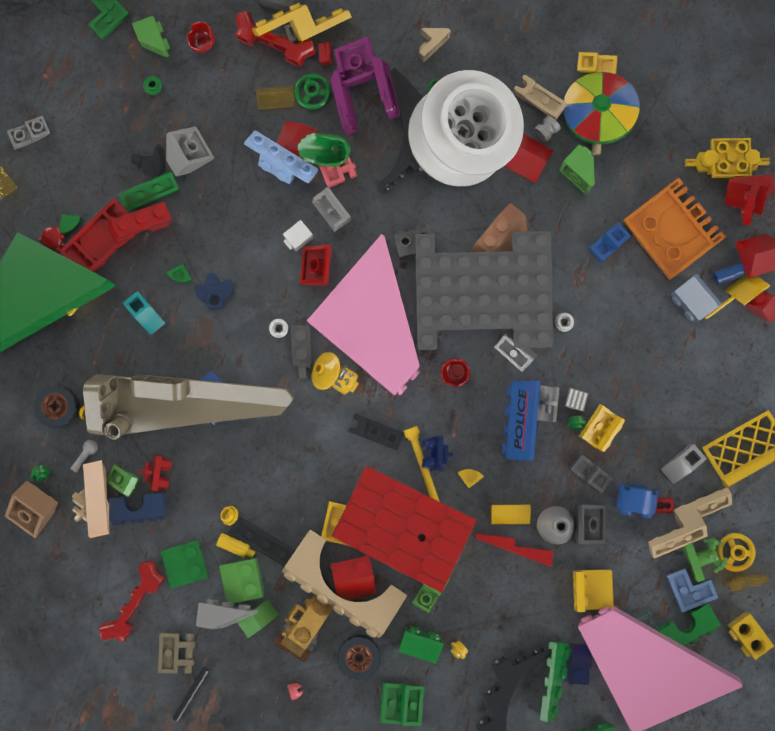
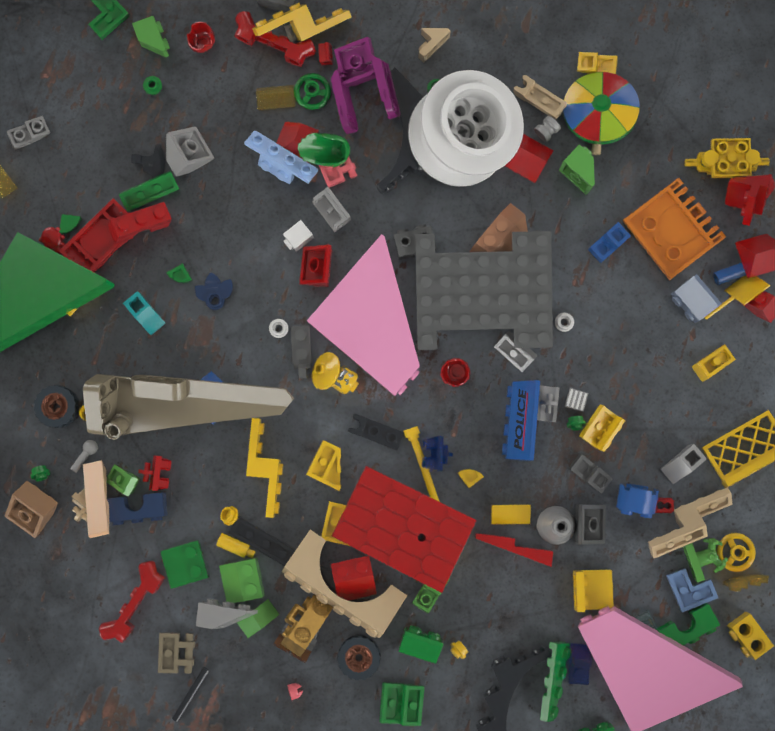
none -> yellow bracket [246,418,283,518]
none -> yellow wing [306,440,341,491]
none -> yellow slope [692,344,736,382]

